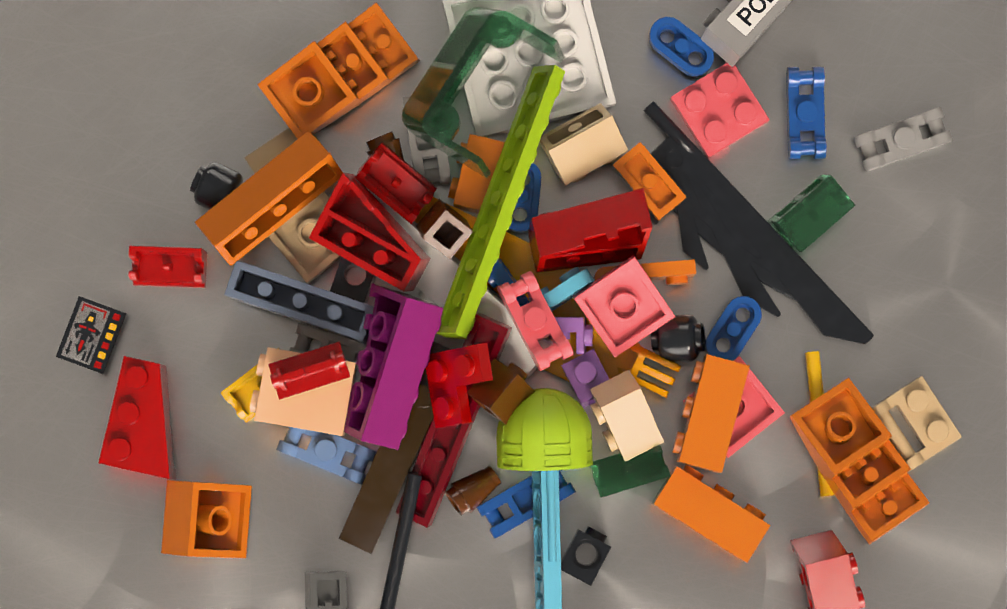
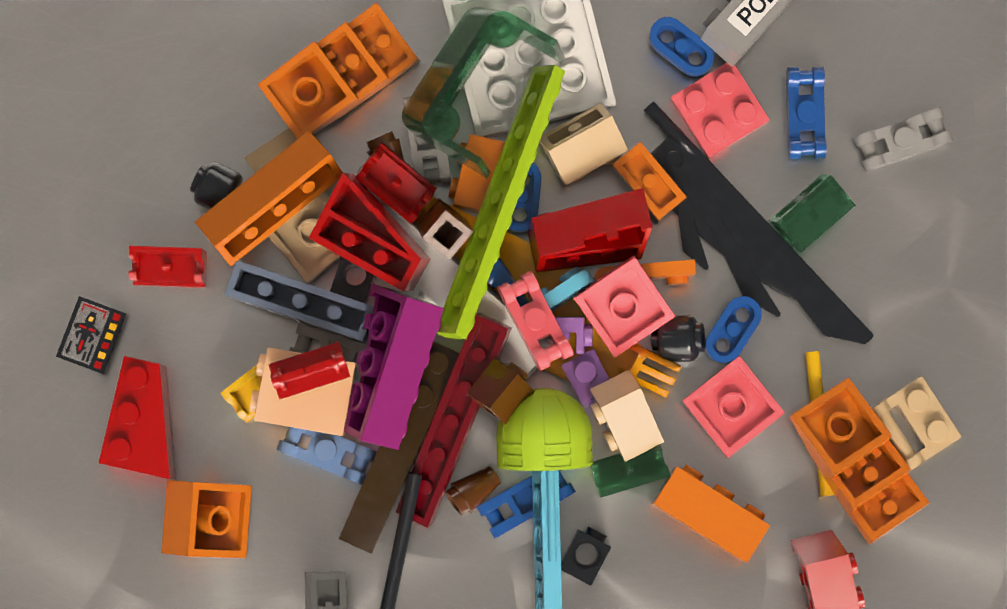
red plate [426,343,493,428] -> none
orange brick [672,354,750,473] -> none

